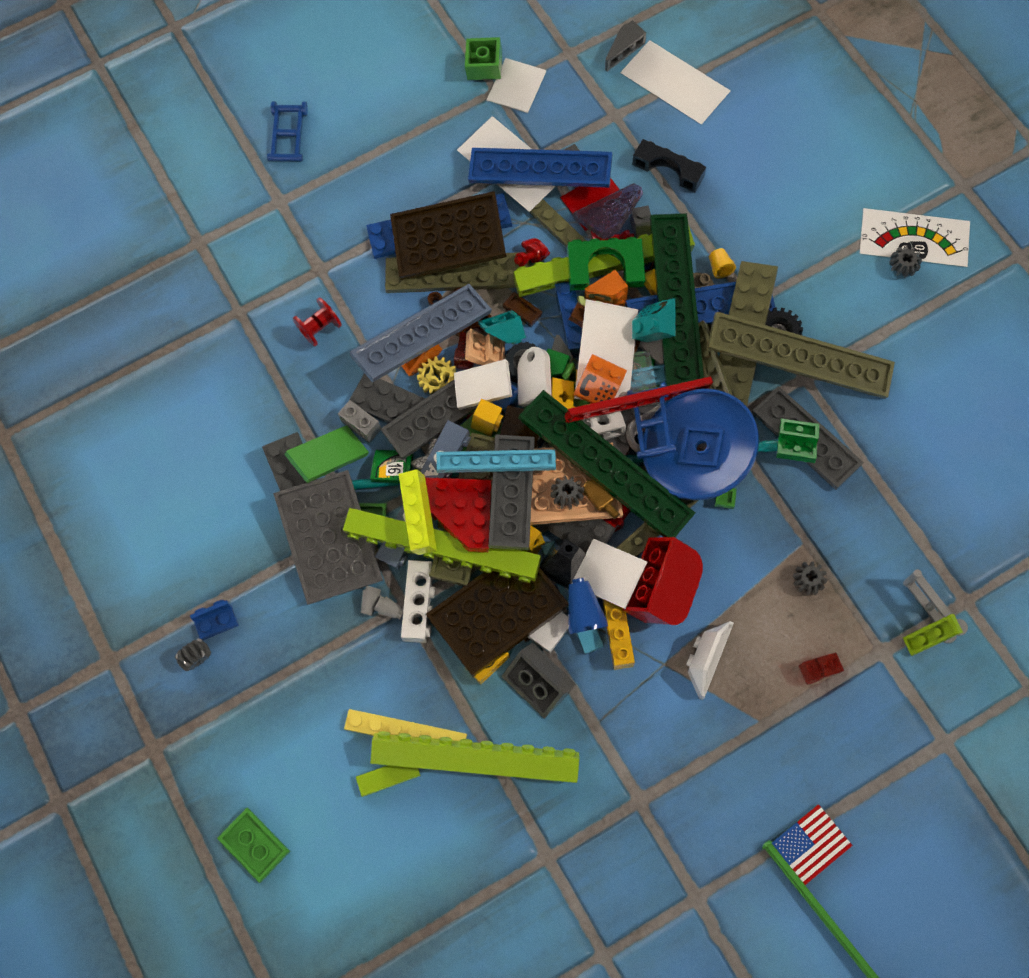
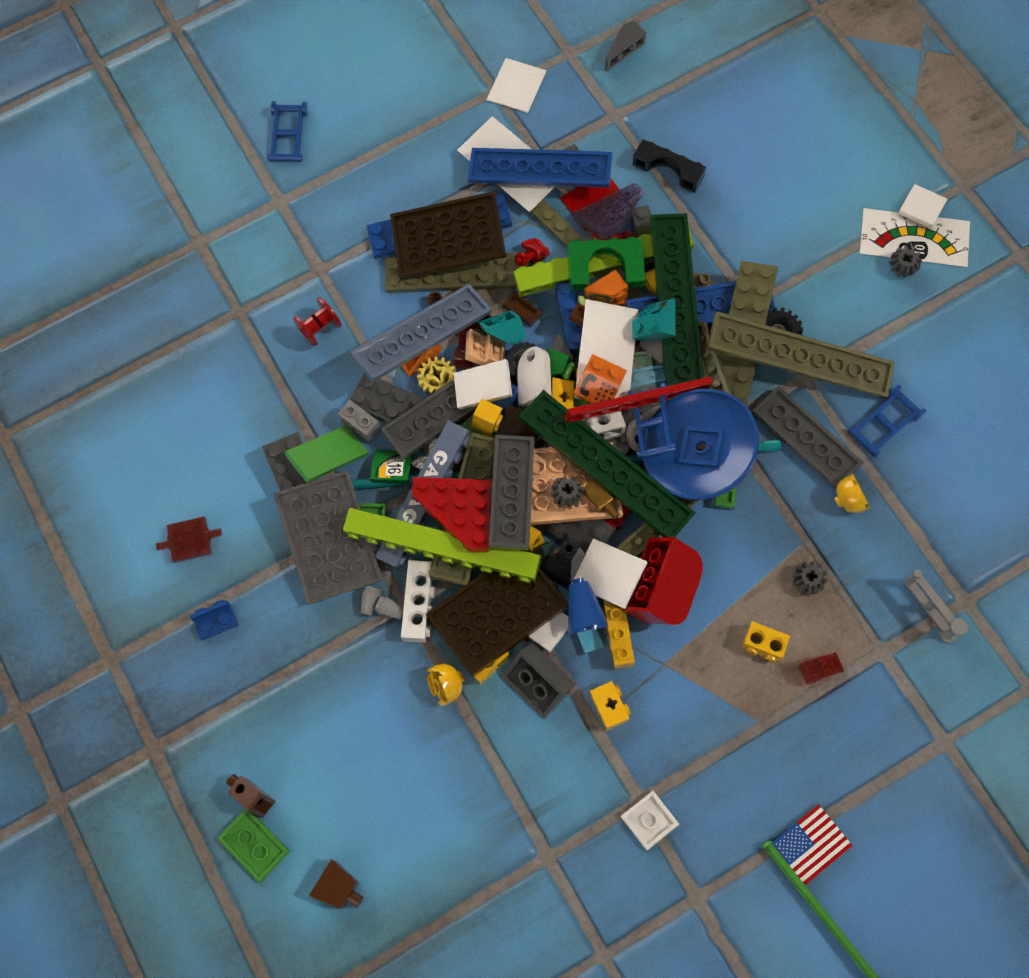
dark grey gear [175,639,211,671] -> none
light yellow plate [344,709,467,741] -> none
lime tile [356,765,421,797] -> none
lime brick [370,731,580,783] -> none
neon yellow brick [398,469,437,555] -> none
medium azure tile [436,449,556,473] -> none
bright green brick [465,37,502,80] -> none
white sticker [620,40,730,125] -> none
white wedge [686,621,734,700] -> none
yellow piece [709,248,736,279] -> none
green slope [776,418,819,463] -> none
lime tile [903,614,963,656] -> none
none -> clear red plate [156,516,223,563]
none -> reddish brown torso [226,774,276,818]
none -> reddish brown torso [309,859,364,909]
none -> yellow cylinder [427,664,464,706]
none -> yellow brick [589,681,631,731]
none -> white tile [620,791,679,851]
none -> yellow brick [742,621,790,663]
none -> yellow cylinder [834,474,871,513]
none -> blue piece [848,385,927,458]
none -> white tile [898,184,947,229]

